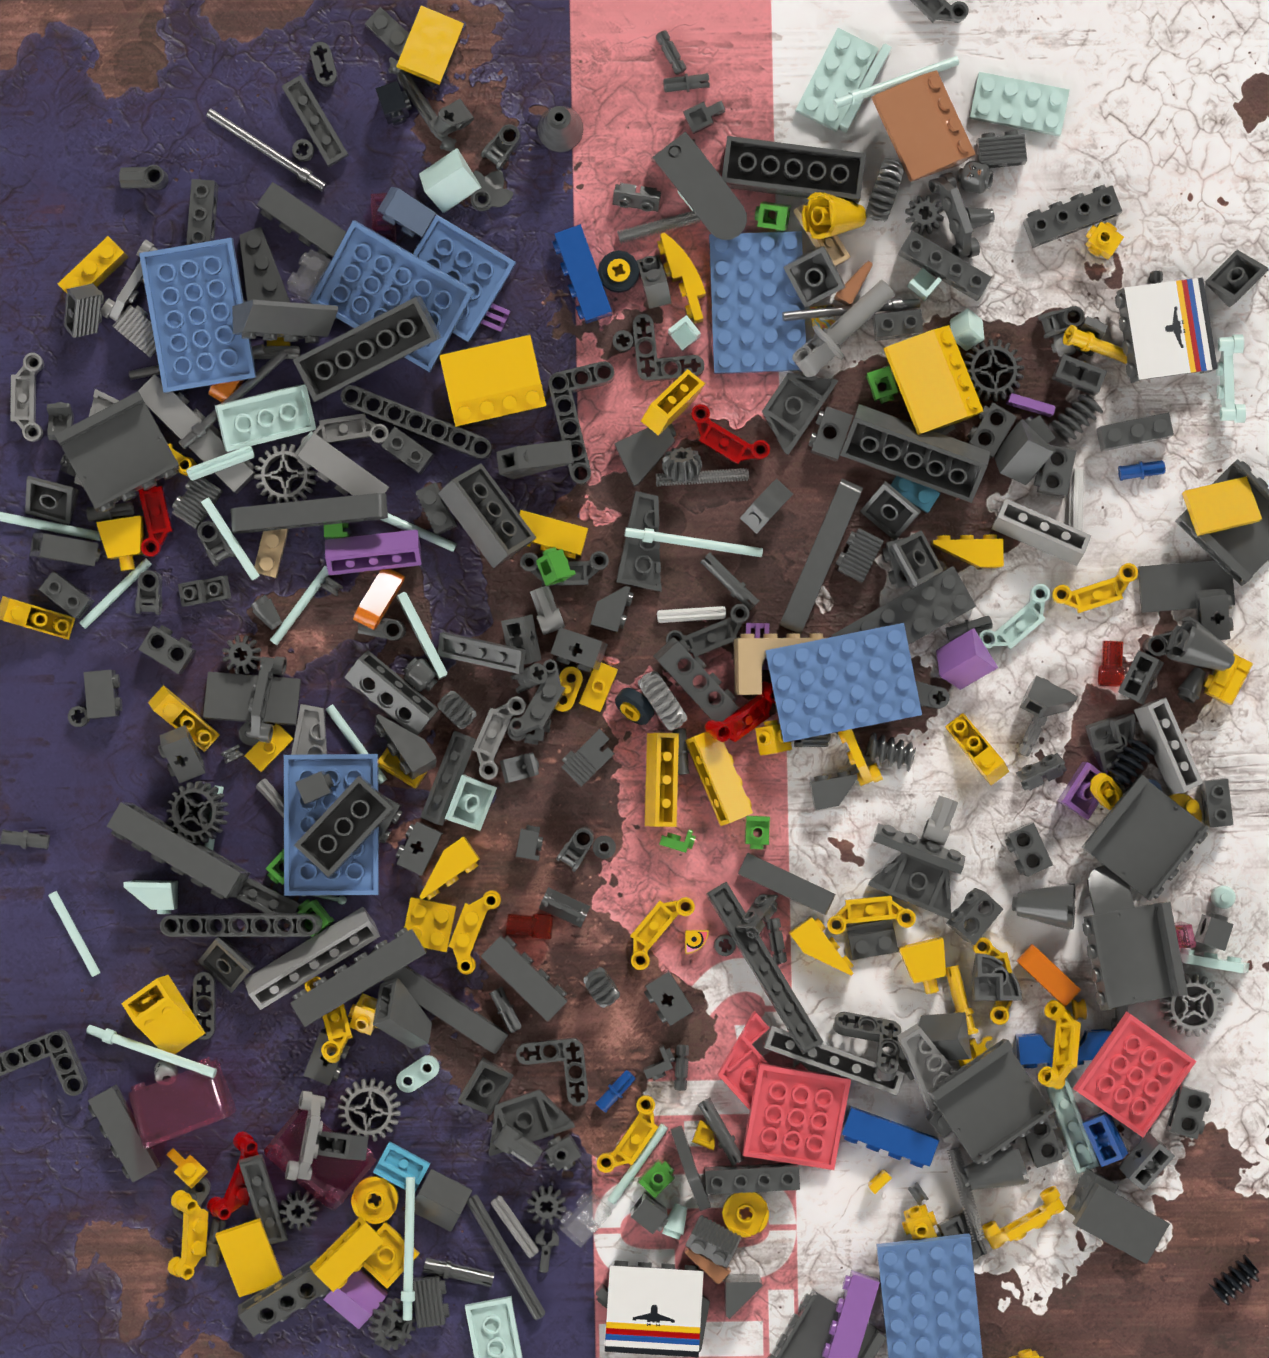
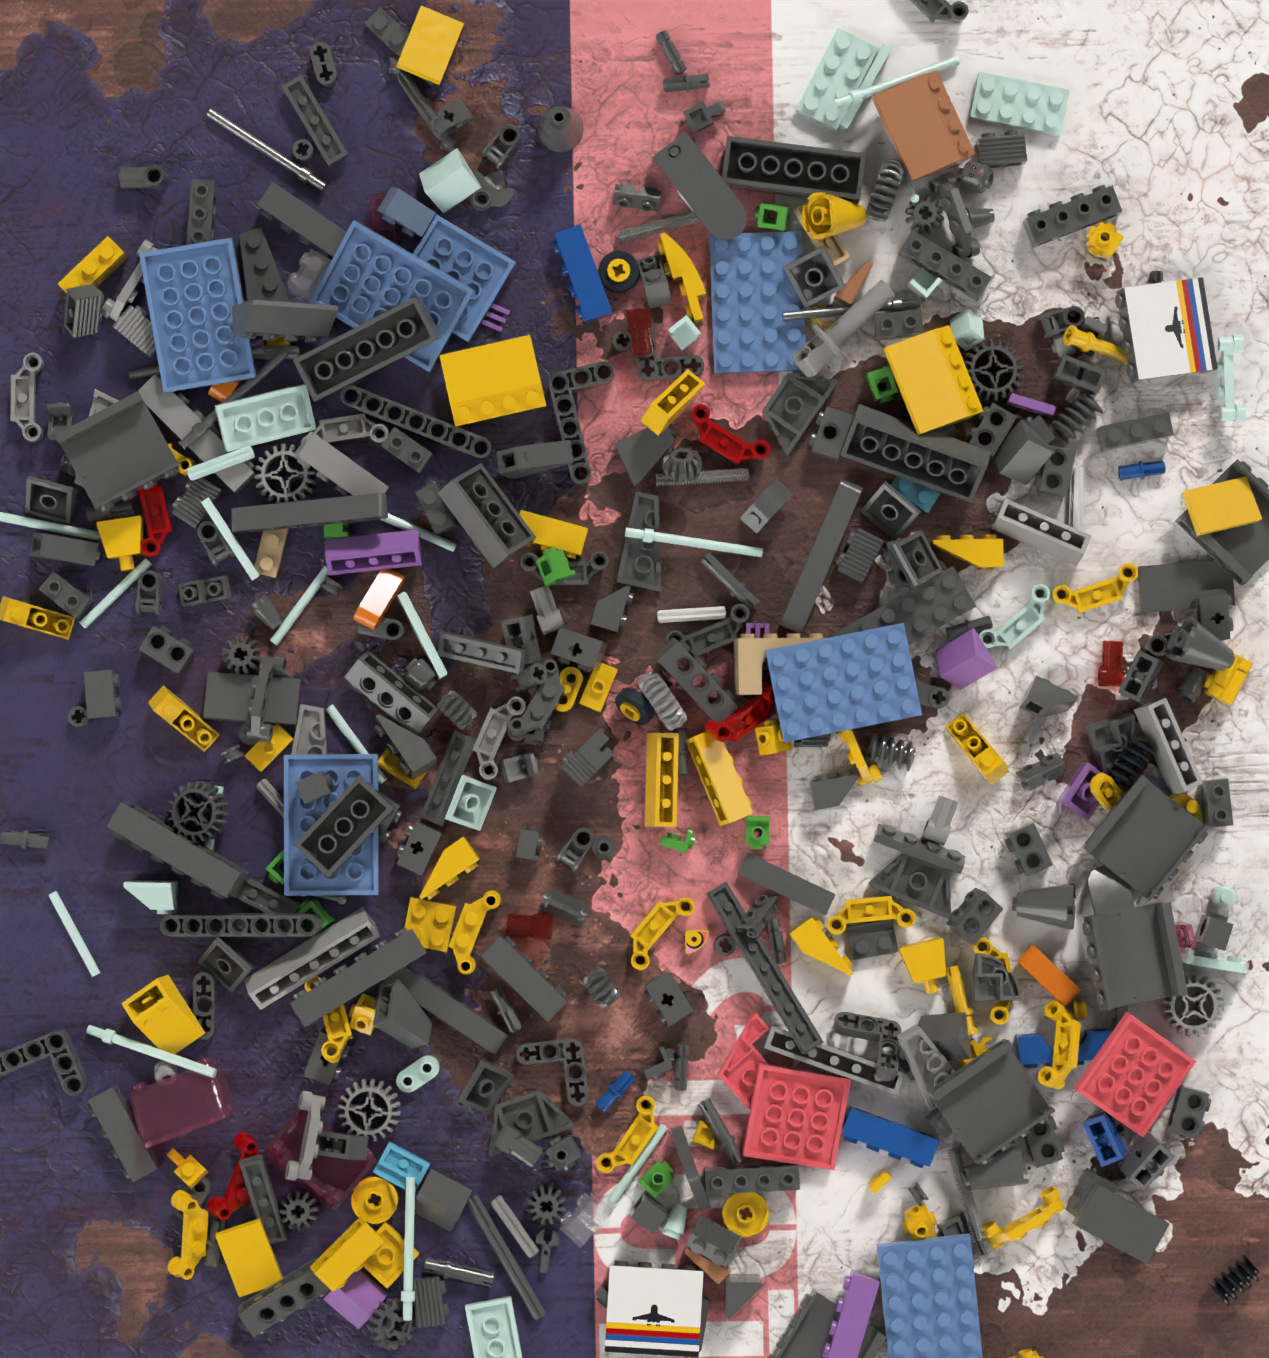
dark grey brick [158,725,206,783] -> none
black brick [375,81,412,126] -> none
light aqua tile [1045,1077,1099,1174] -> none
dark grey slope [1205,250,1269,308] -> none
none -> clear red piece [626,308,653,356]
none -> light aqua hinge [903,170,919,203]

